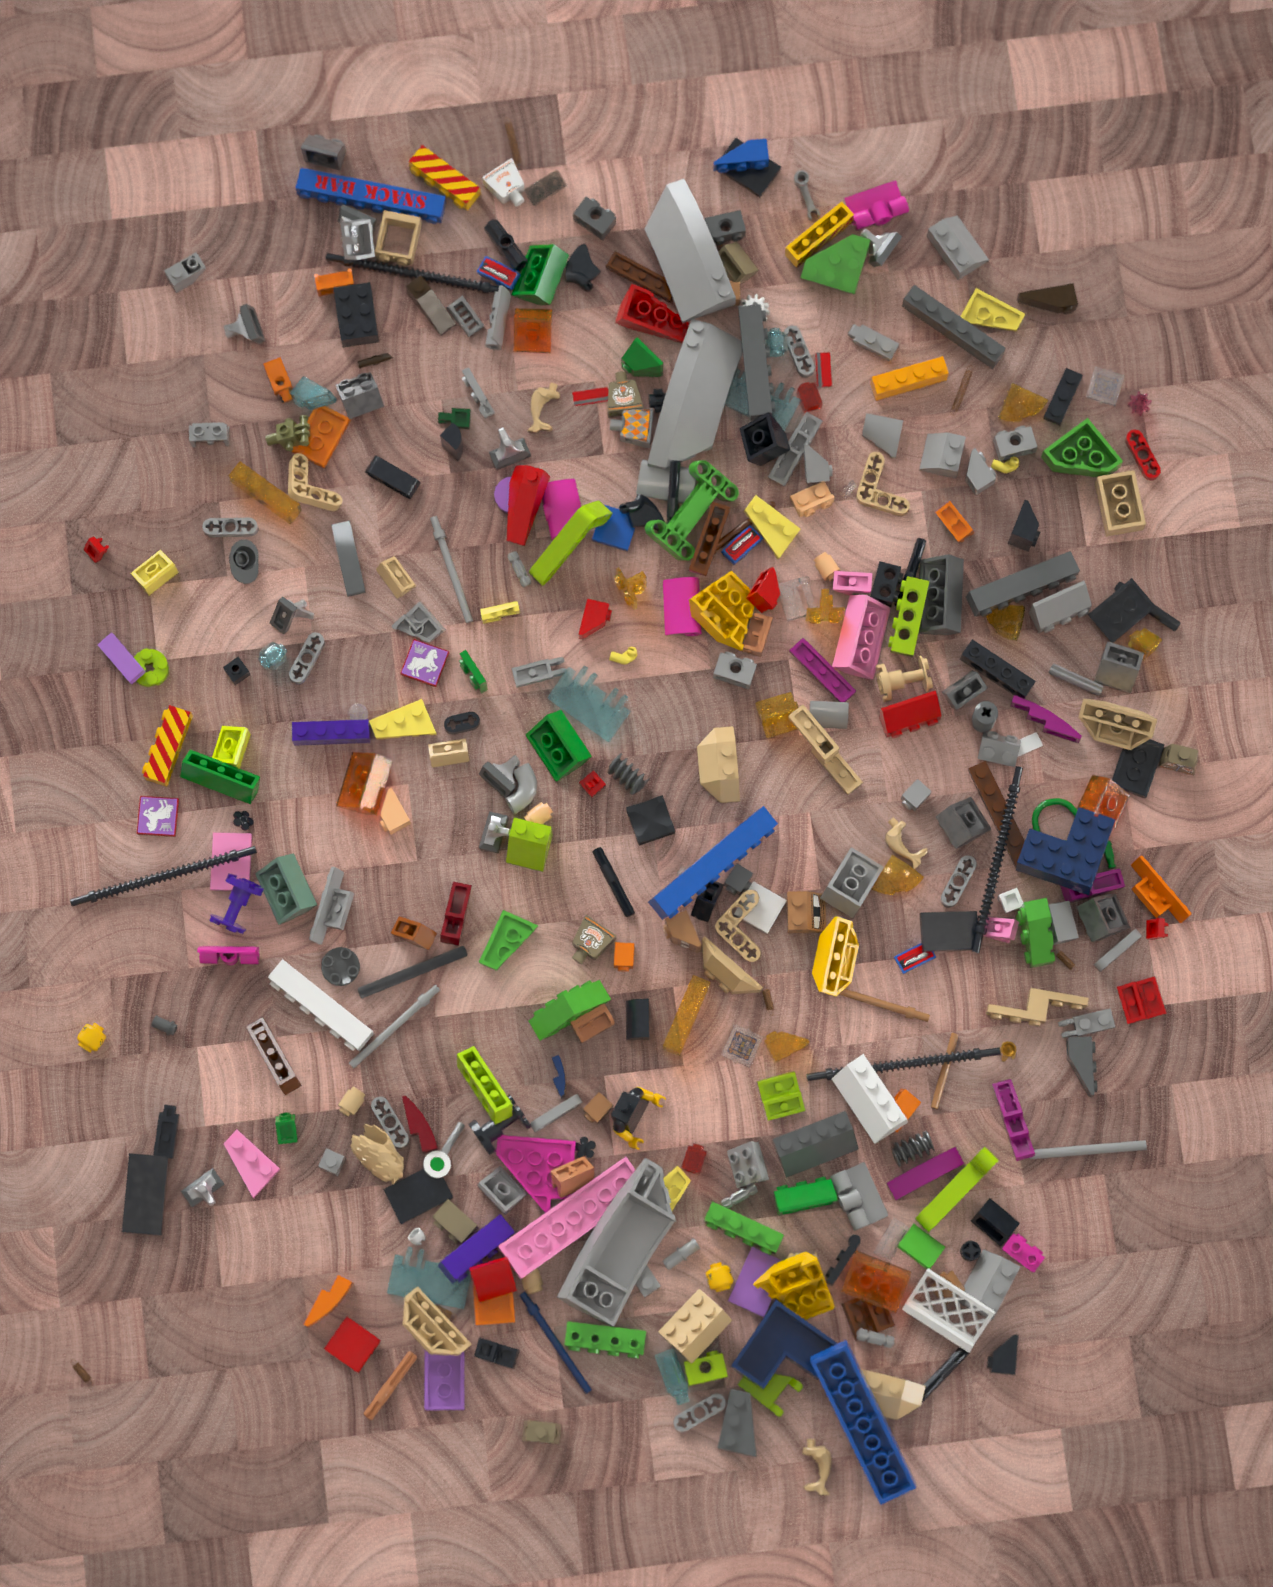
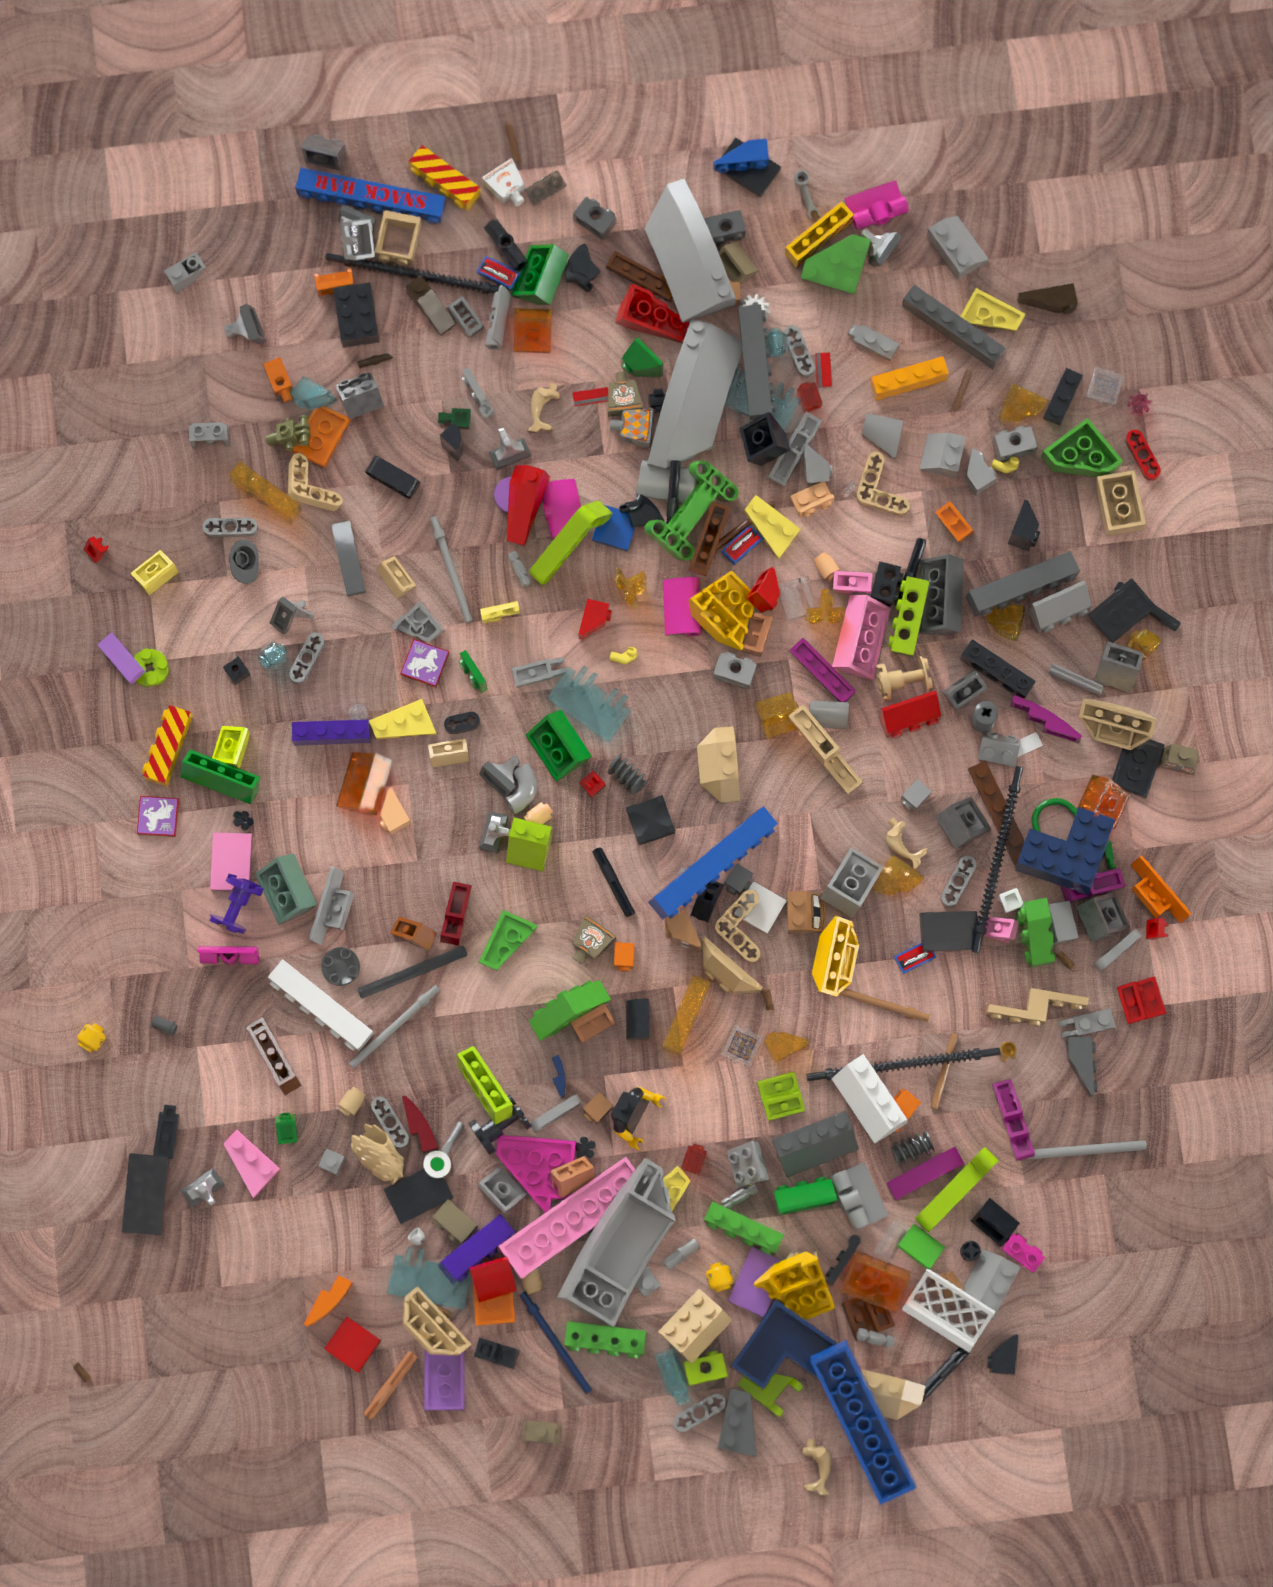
black hose [70,846,257,907] -> none

